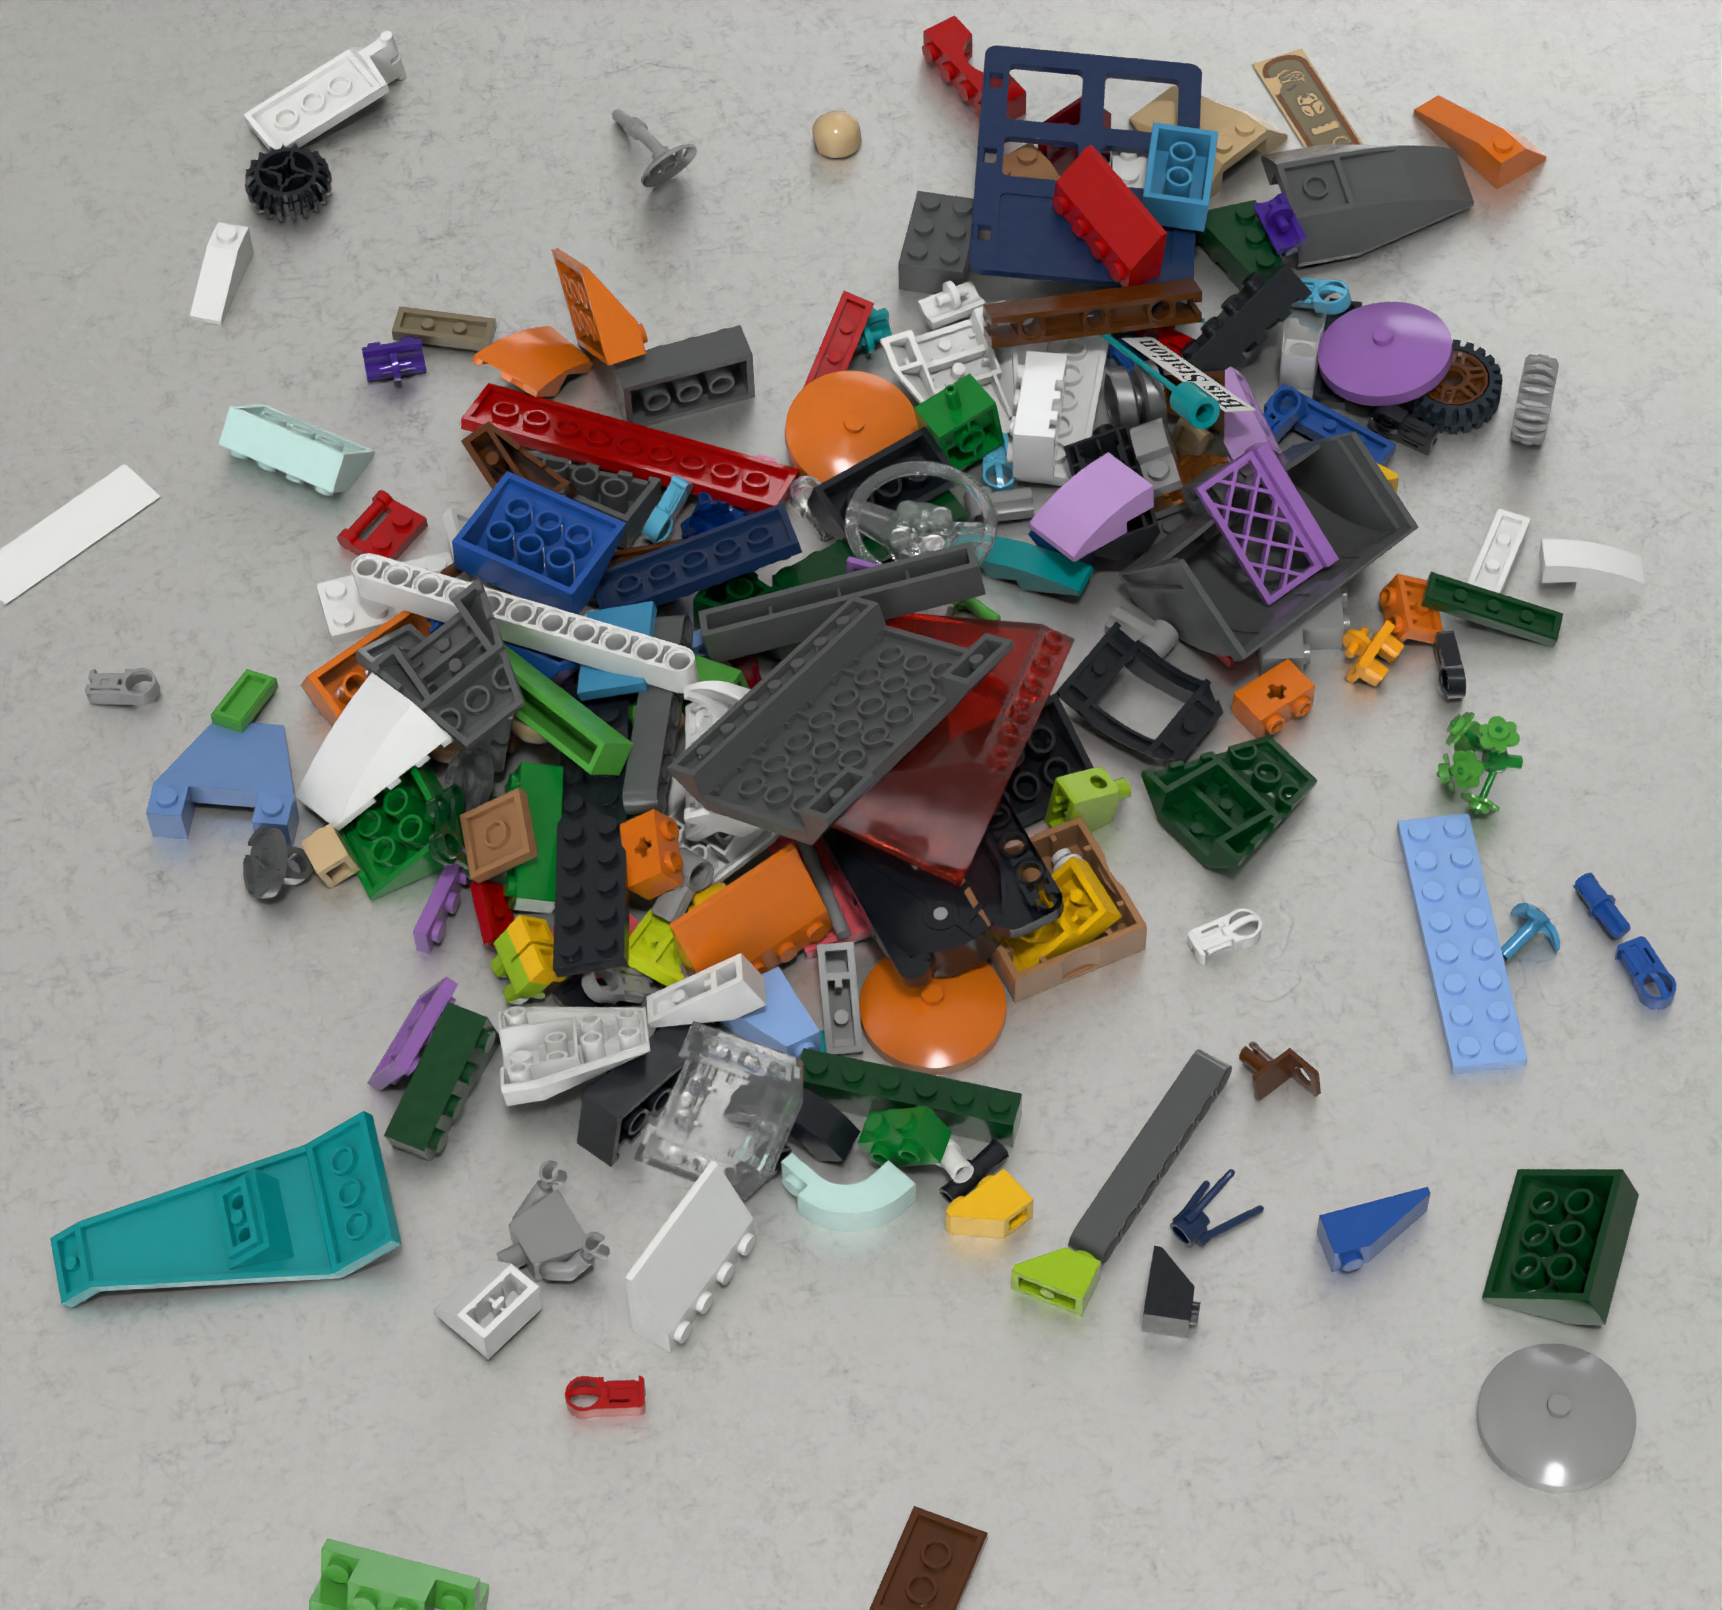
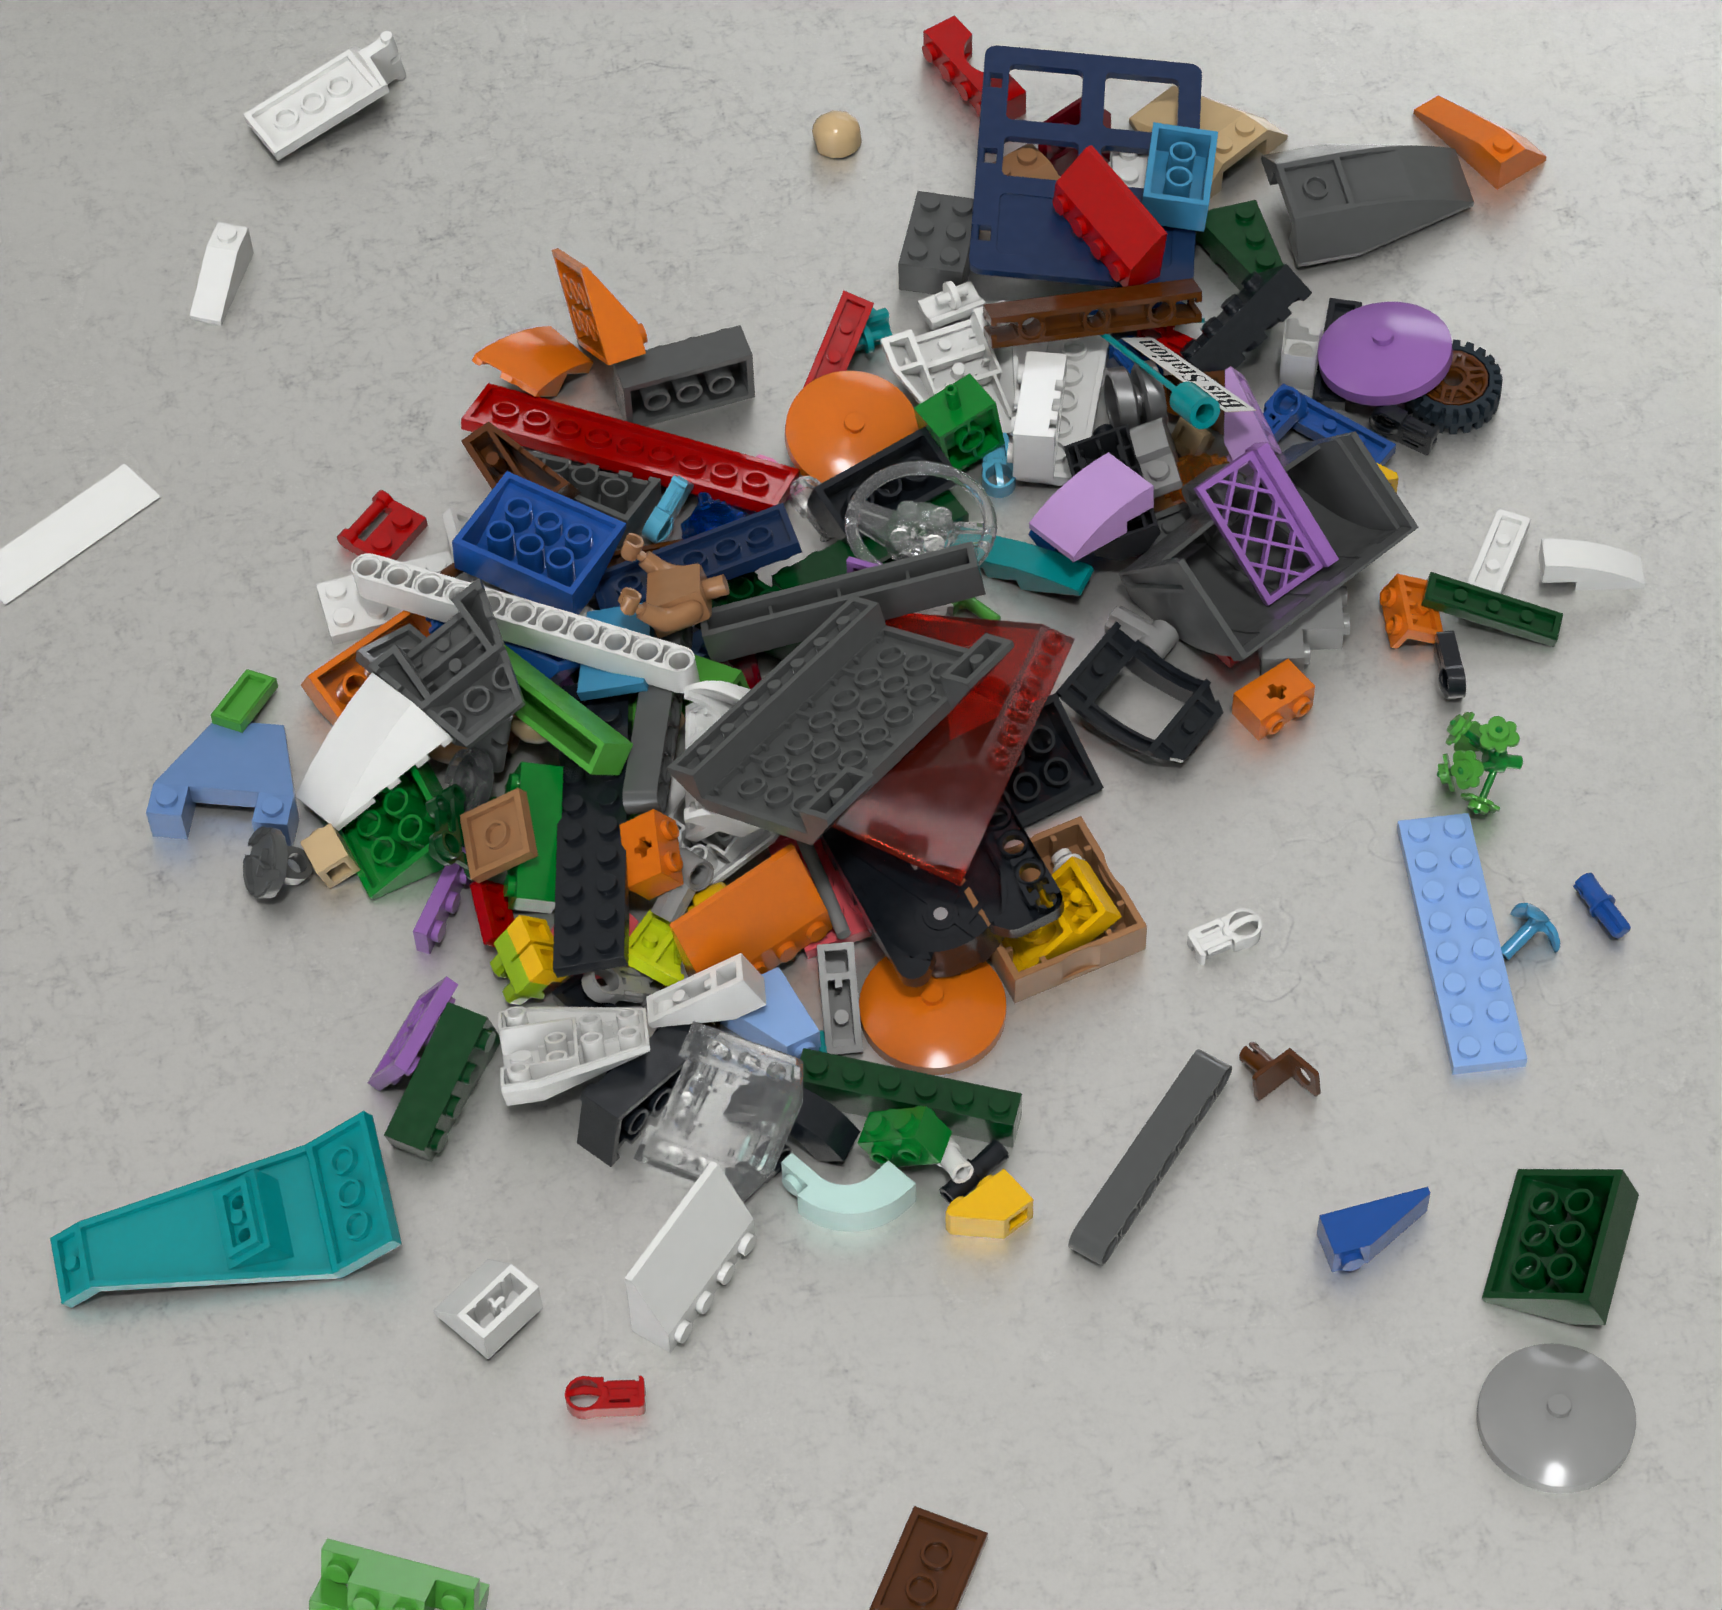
light grey piece [85,668,160,706] -> none
light aqua slope [219,404,375,496] -> none
black gear [244,143,332,222] -> none
dark purple hips [362,336,426,382] -> none
dark tan plate [392,306,497,351] -> none
light grey torso [496,1160,610,1281] -> none
light grey dish [612,109,697,187] -> none
light grey piece [963,486,1034,531] -> none
lime slope [1011,1247,1101,1317] -> none
lime torso [1044,766,1131,833] -> none
dark green wedge [1141,735,1317,868] -> none
black slope [1142,1246,1201,1338] -> none
dark blue plant [1170,1169,1264,1247] -> none
sticker [1252,48,1364,148] -> none
dark purple hips [1253,192,1308,257] -> none
medium azure piece [1288,278,1351,315] -> none
light orange hips [1342,620,1405,687] -> none
light grey gear [1511,354,1559,446] -> none
blue piece [1615,936,1677,1010] -> none
none -> medium nougat torso [618,533,729,639]

